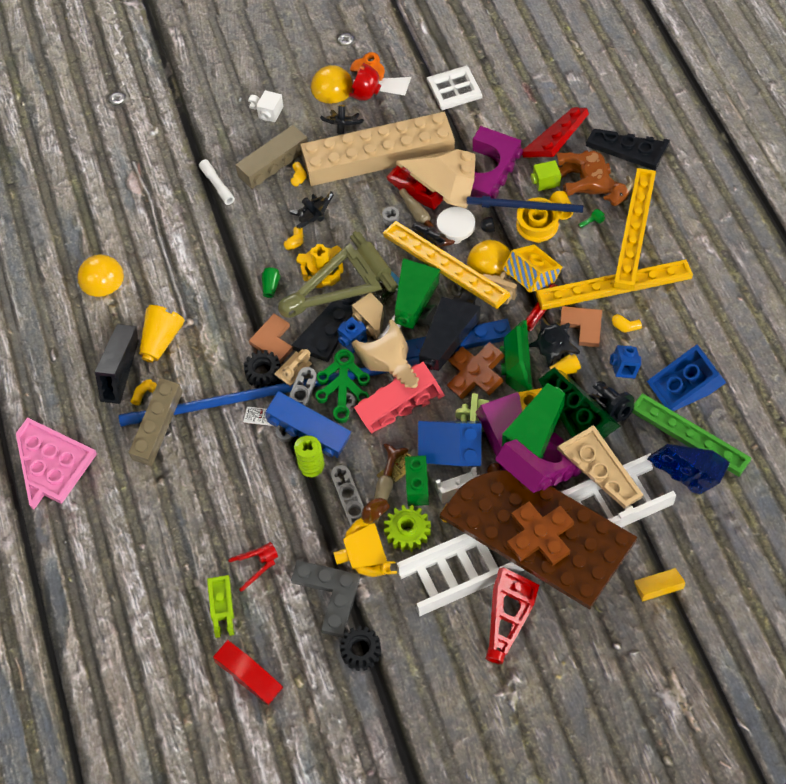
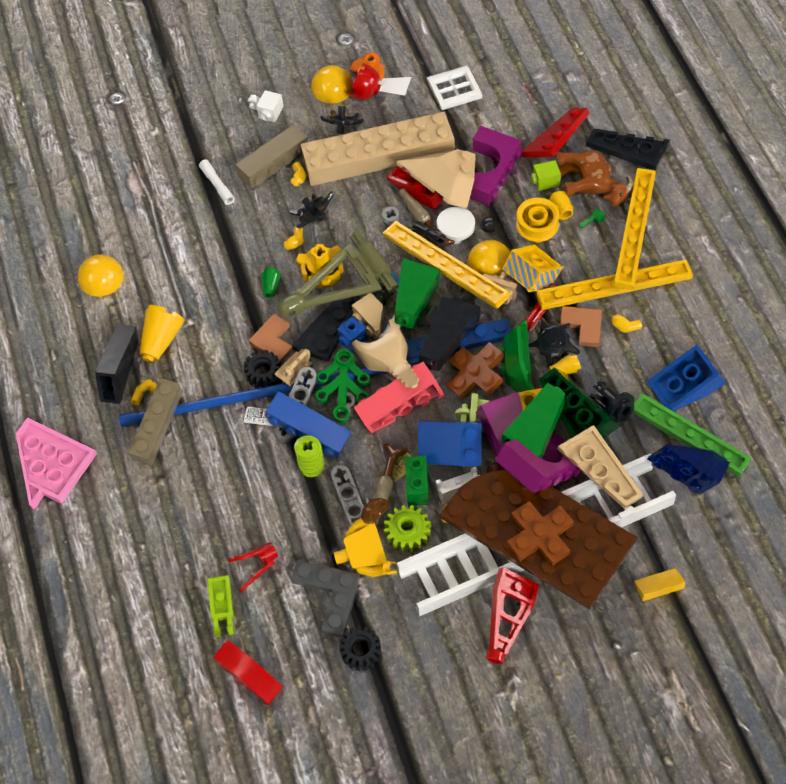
dark blue bar [467,196,584,213] -> none
blue brick [610,345,641,379] -> none

